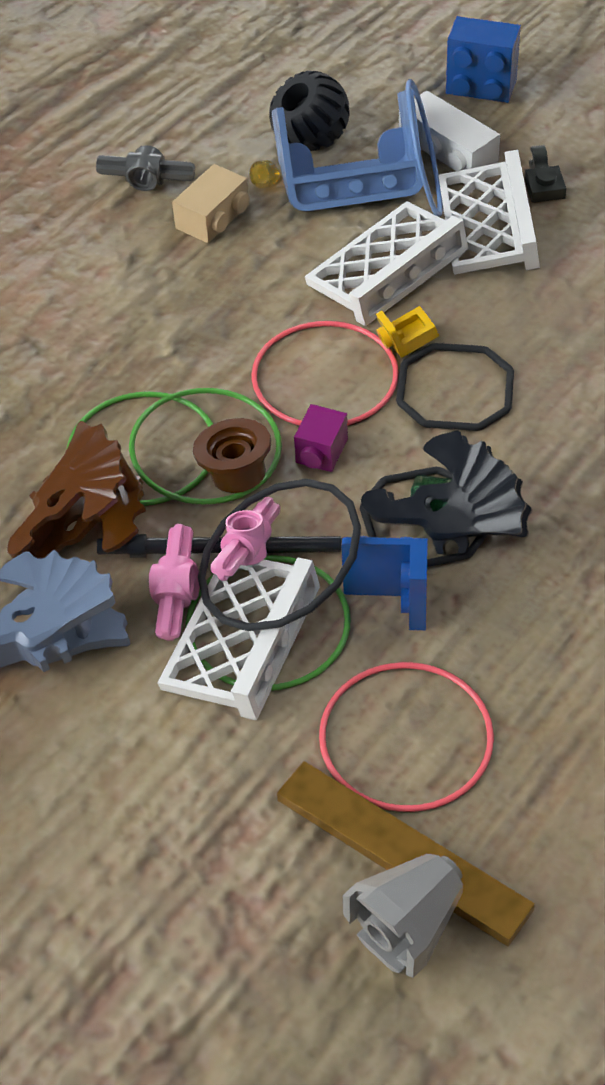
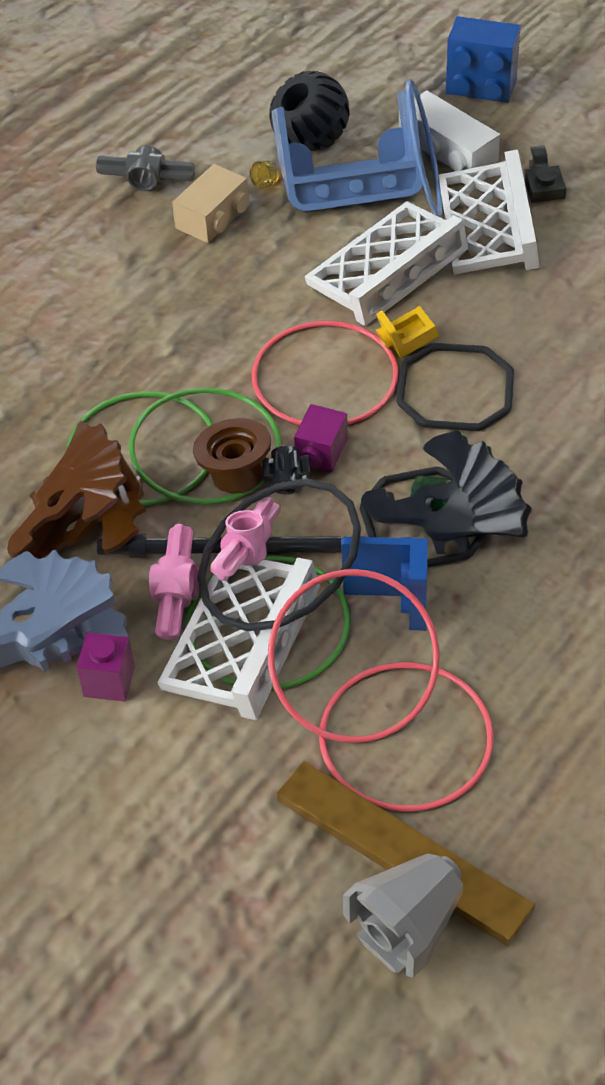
none -> magenta brick [76,632,135,702]
none -> black gear [263,445,311,495]
none -> coral piece [268,569,440,743]

